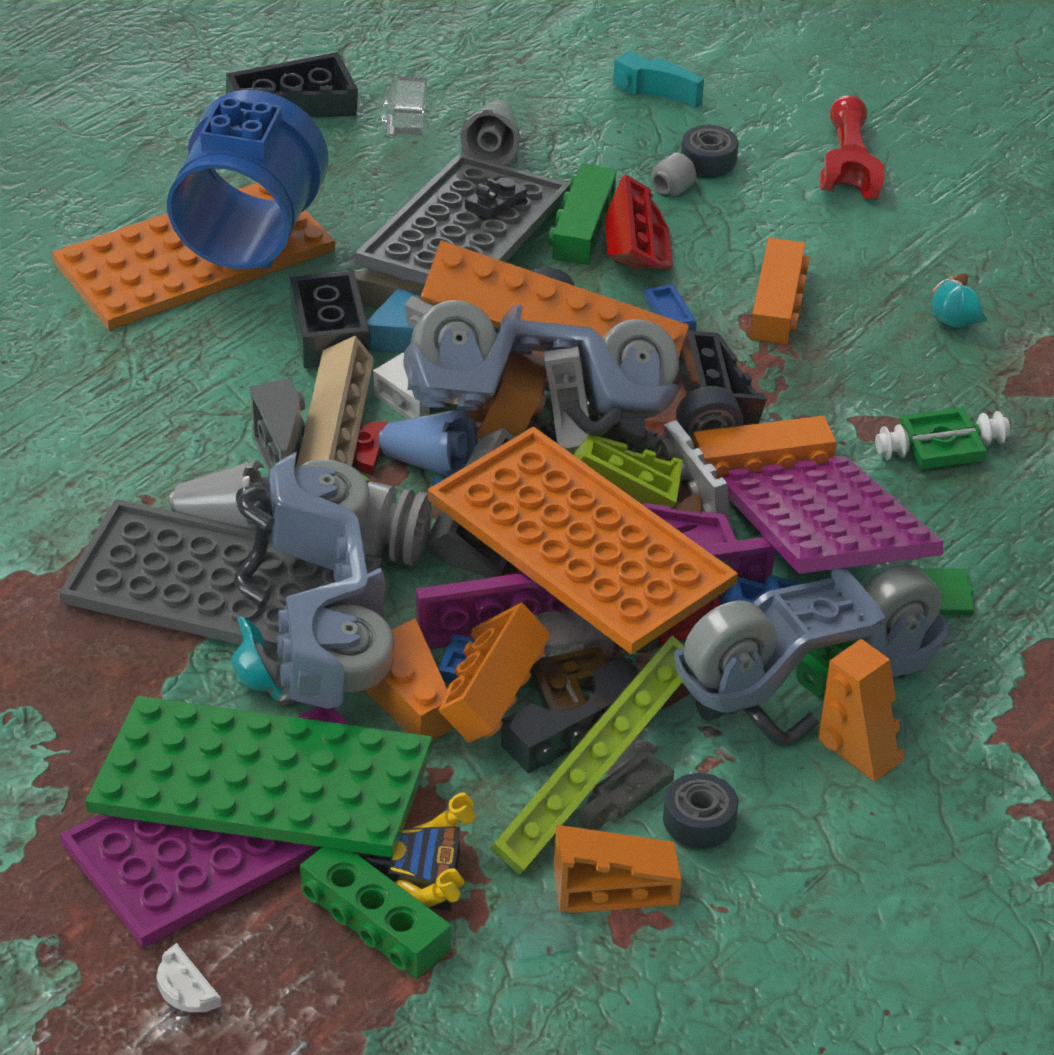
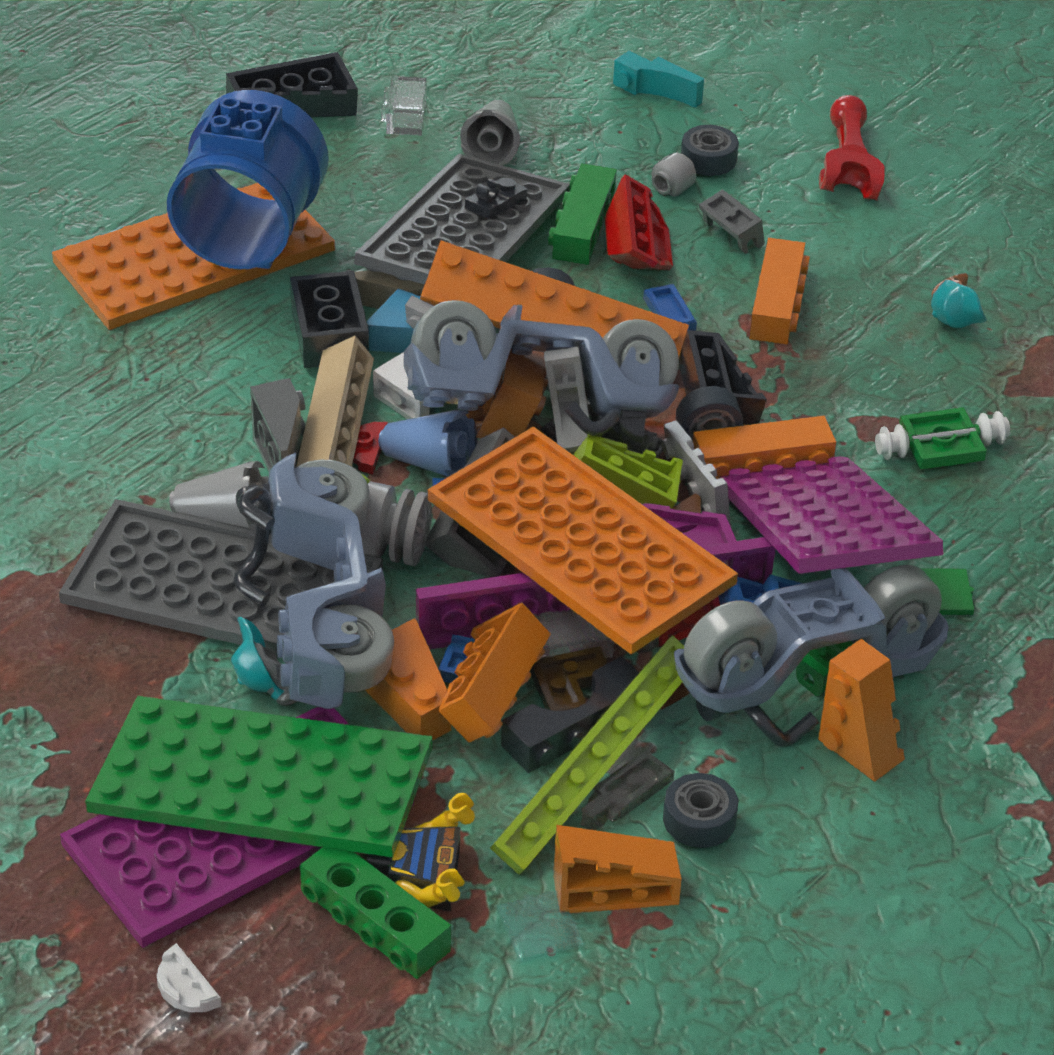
none -> dark grey hinge [699,189,765,254]

